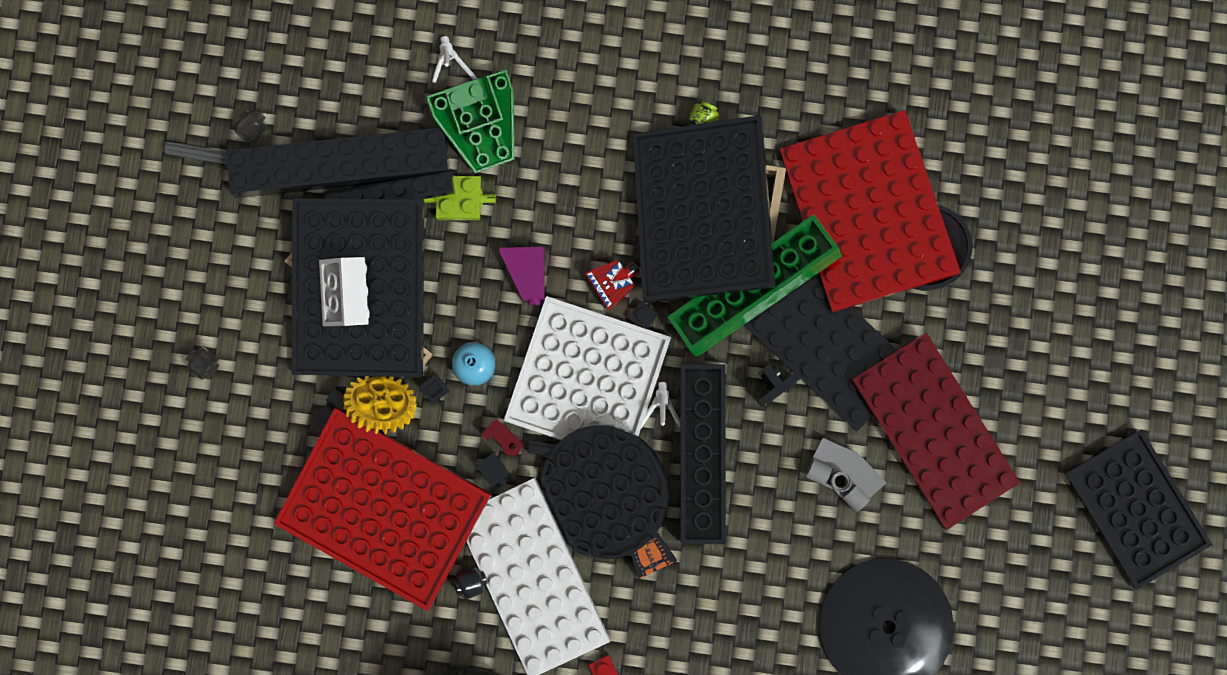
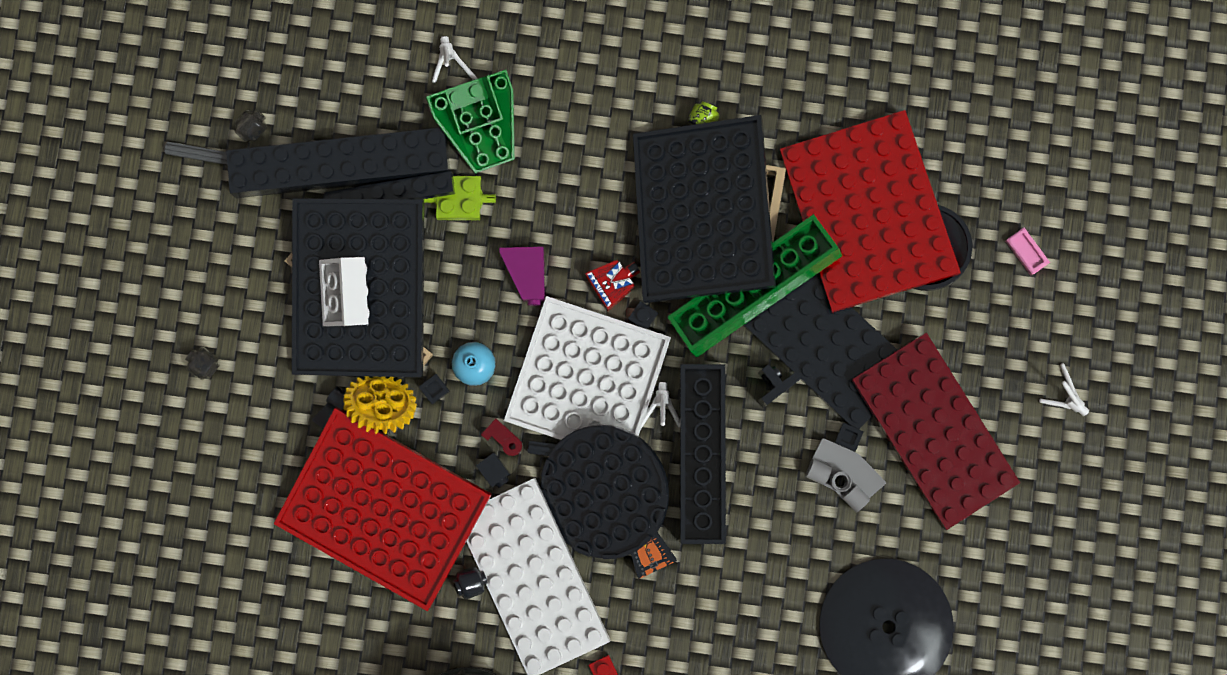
black plate [1064,429,1213,590] -> none
none -> black plate [834,423,864,452]
none -> bright pink tile [1005,228,1050,276]
none -> white plant [1039,363,1089,416]

